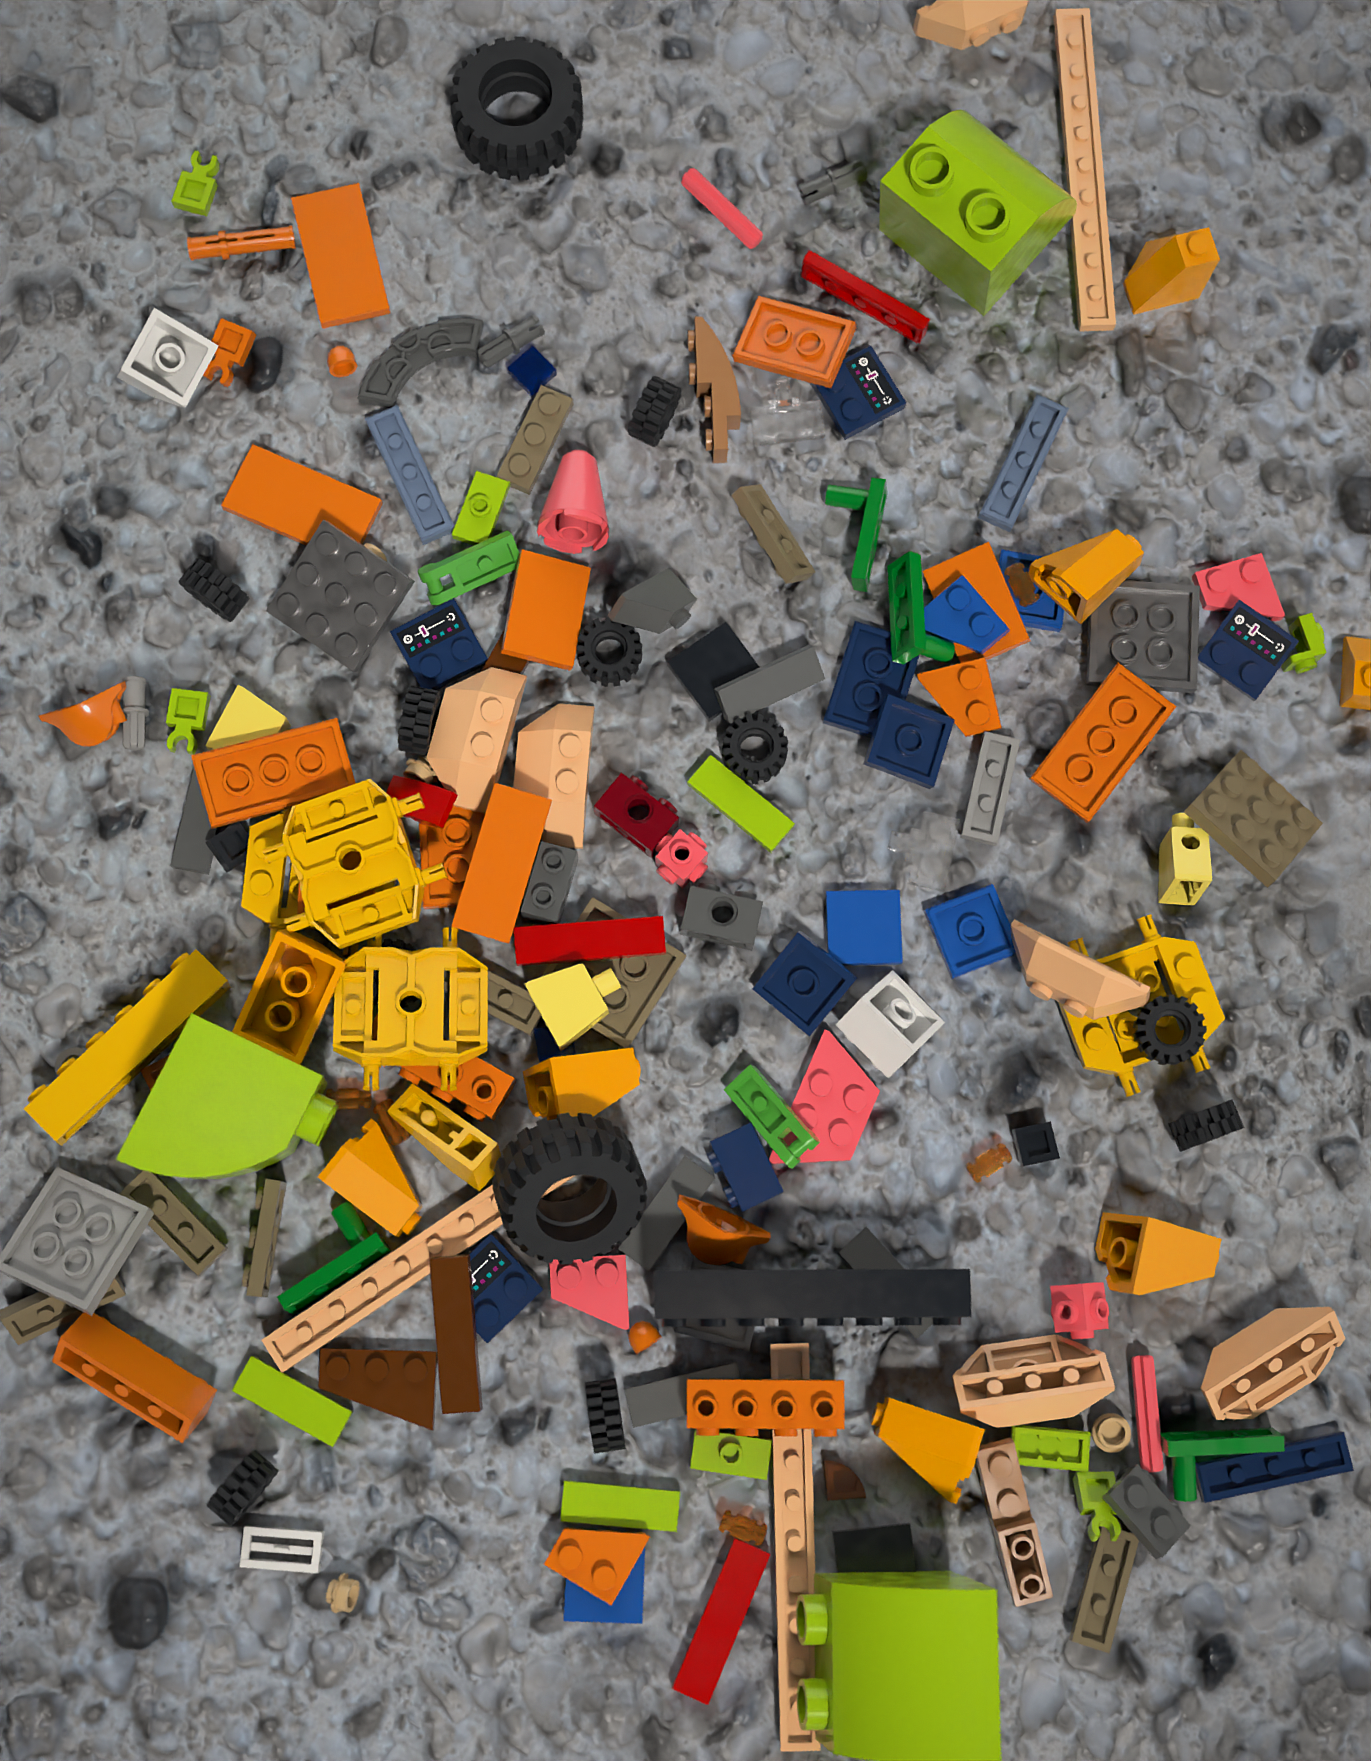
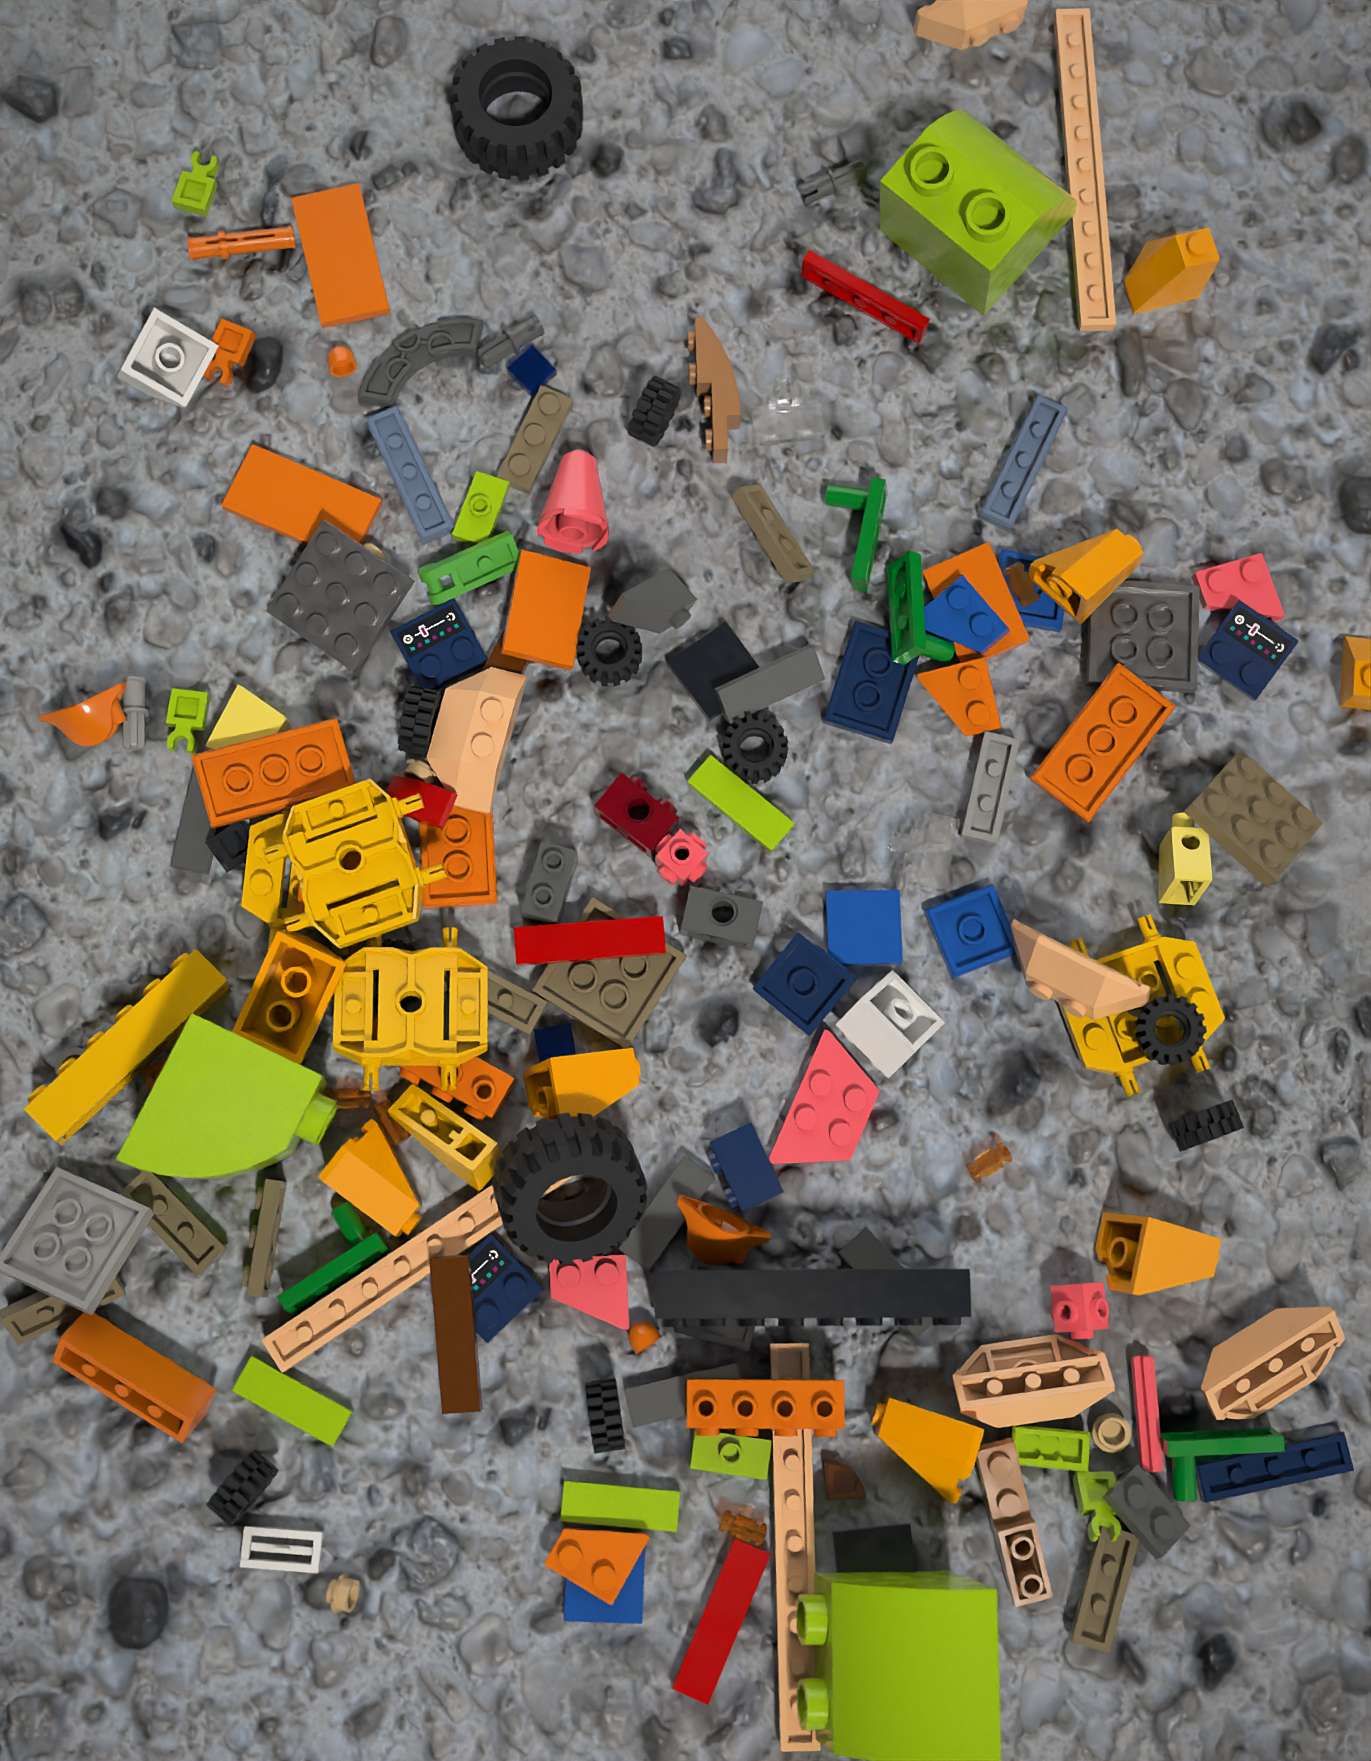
black tyre [178,558,250,622] -> none
reddish brown wing [318,1348,438,1431] -> none
orange brick [451,783,552,944] -> none
light nougat wedge [513,704,595,849] -> none
light yellow torso [525,963,621,1051] -> none
coral axle [682,168,763,249] -> none
bright green plate [724,1064,820,1169] -> none
orange tile [732,295,857,388] -> none
dark blue plate [810,346,907,440] -> none
dark blue plate [863,694,955,789] -> none
black plate [1012,1121,1060,1167] -> none
lime bracket [1281,613,1327,674] -> none

